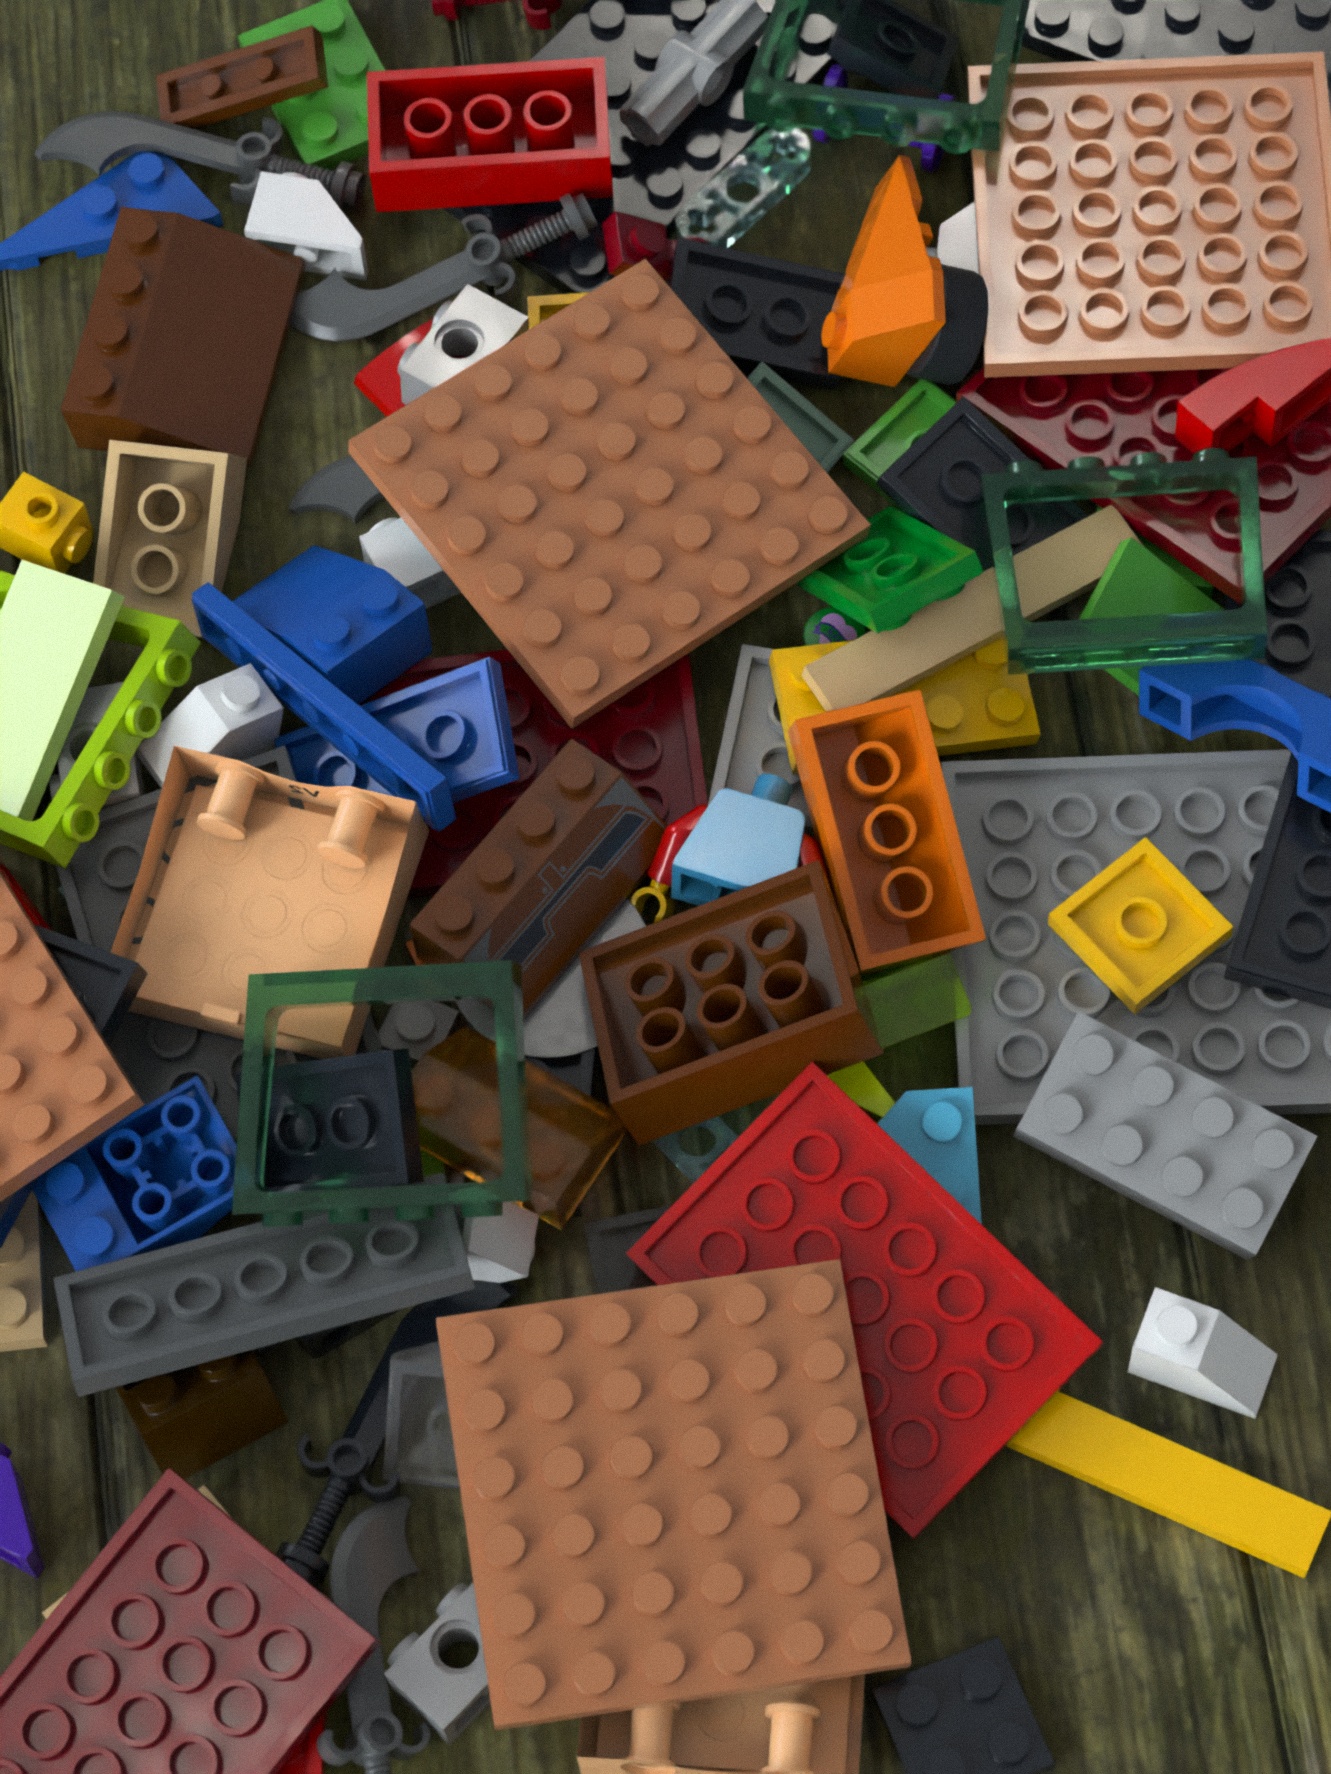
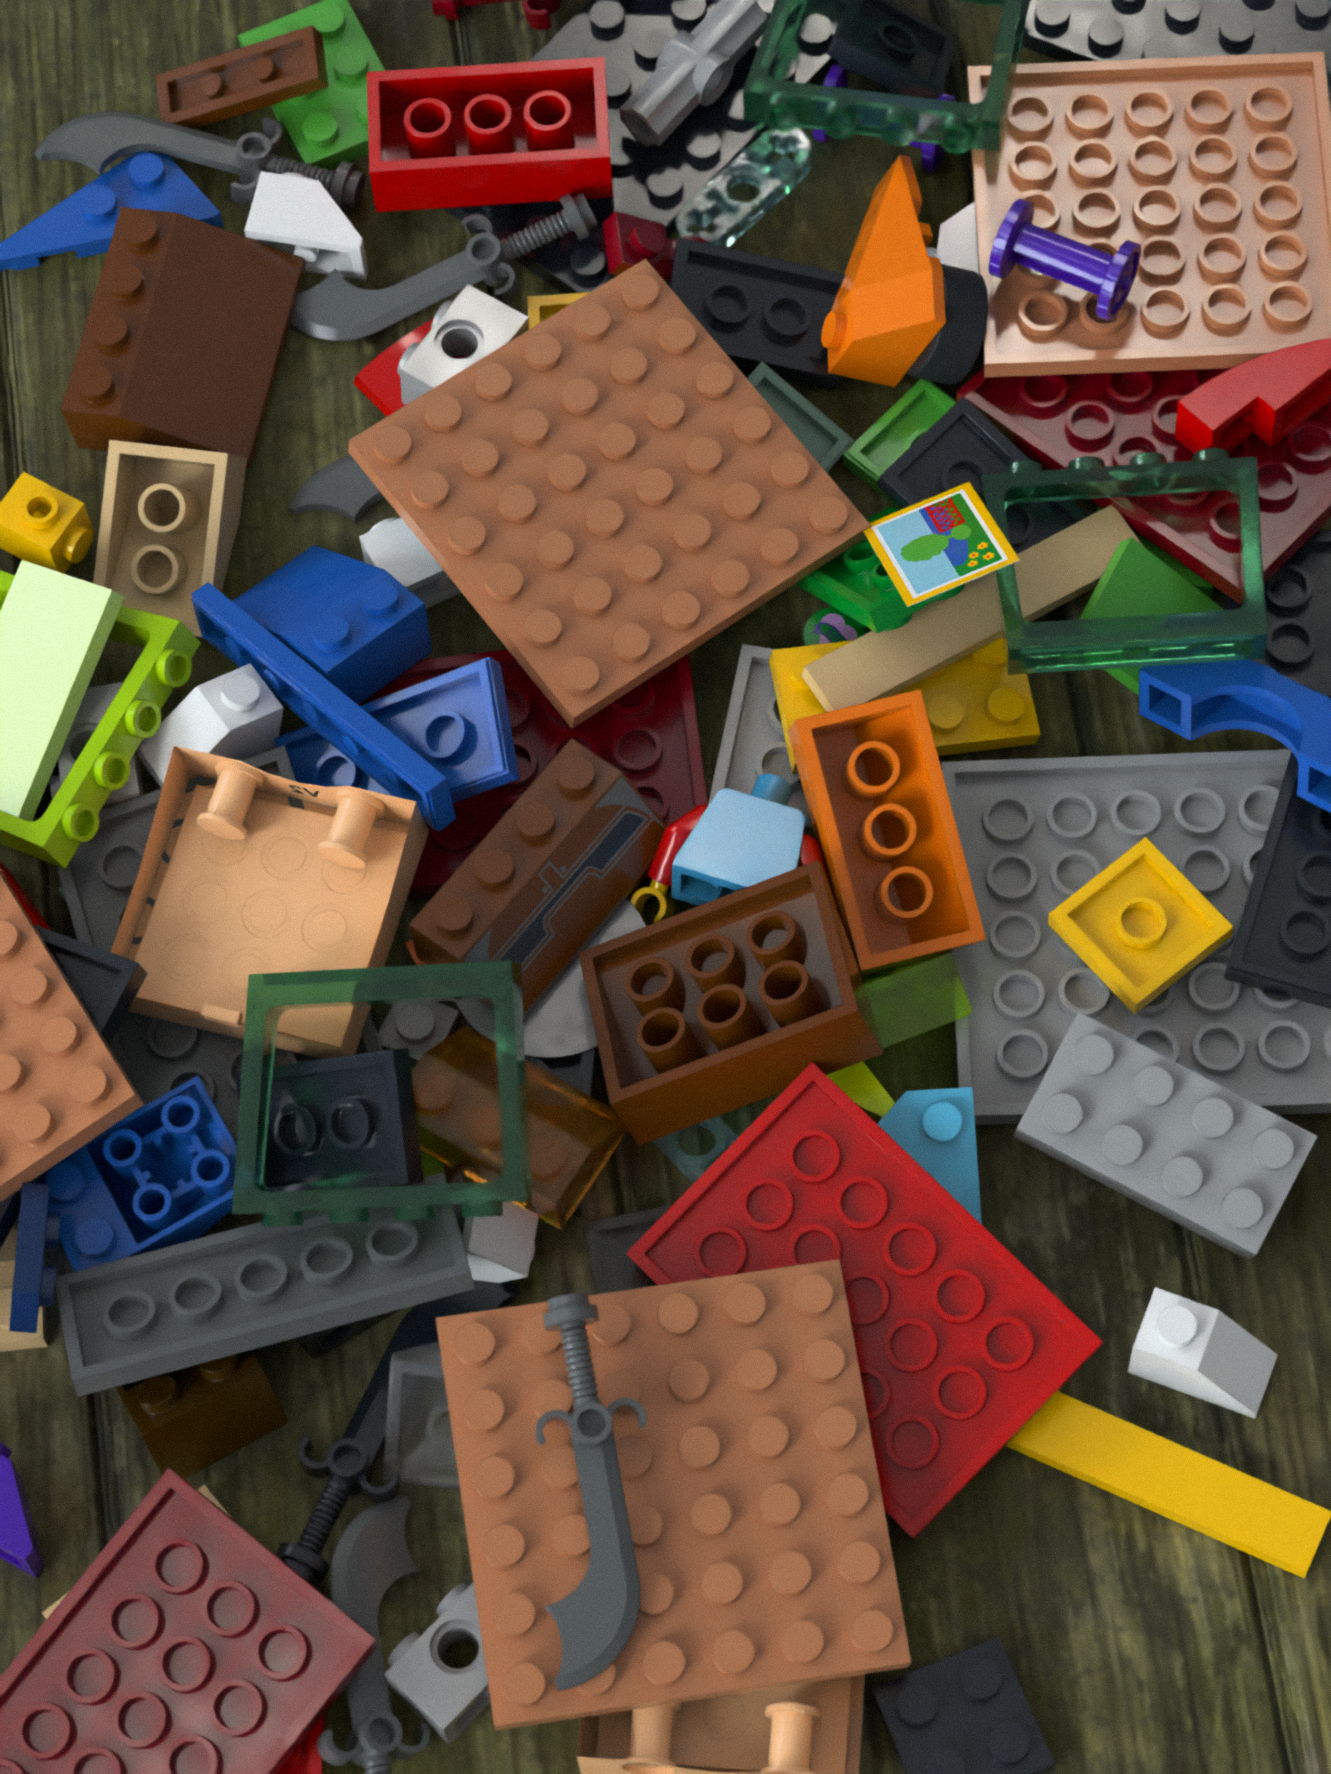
none -> dark blue plate [9,1183,61,1333]
none -> dark grey sword [535,1292,646,1691]
none -> sticker [863,482,1020,607]
none -> dark purple hose [988,198,1142,321]

